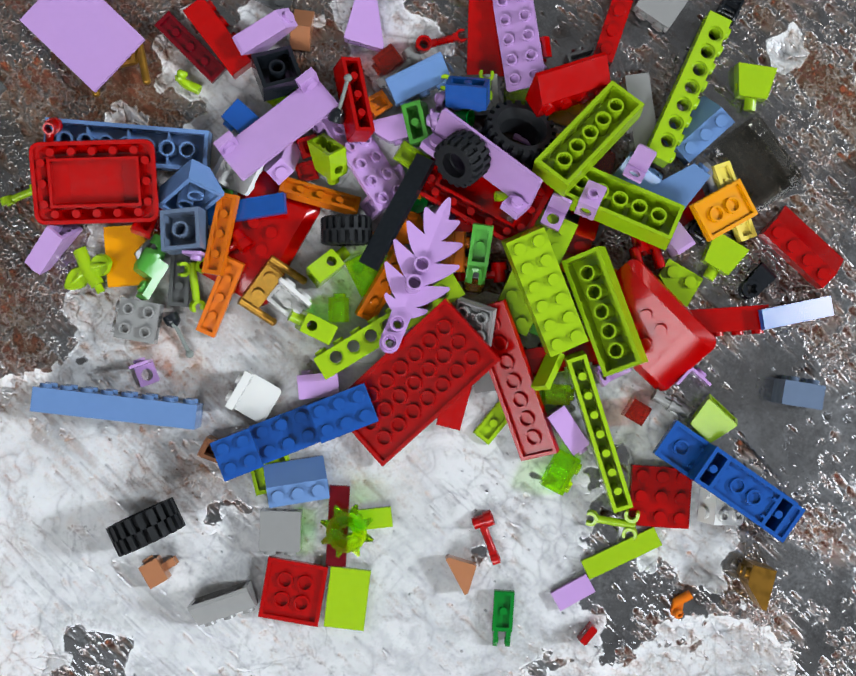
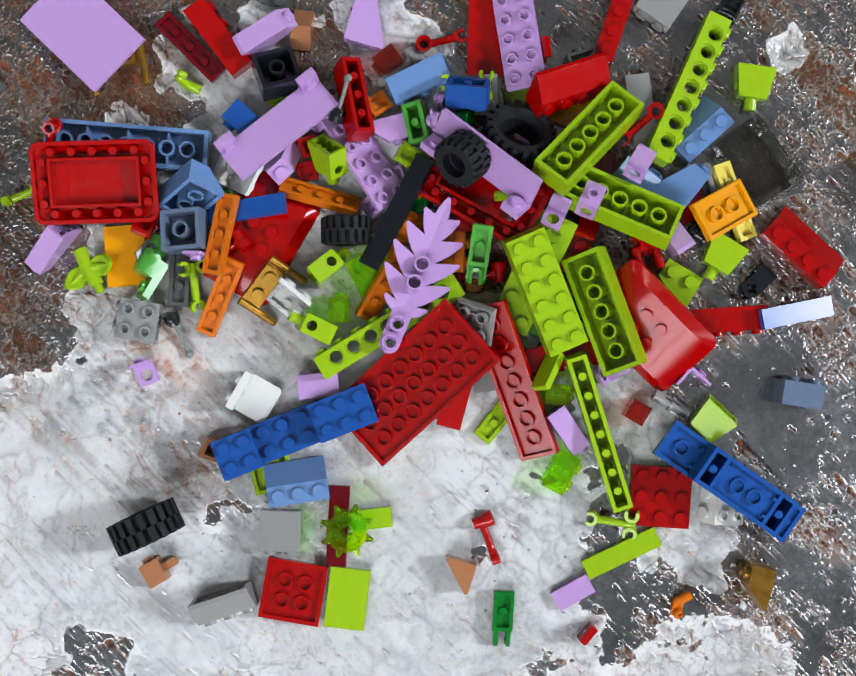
medium blue brick [30,382,204,430] -> none
none -> red brick [623,102,664,146]

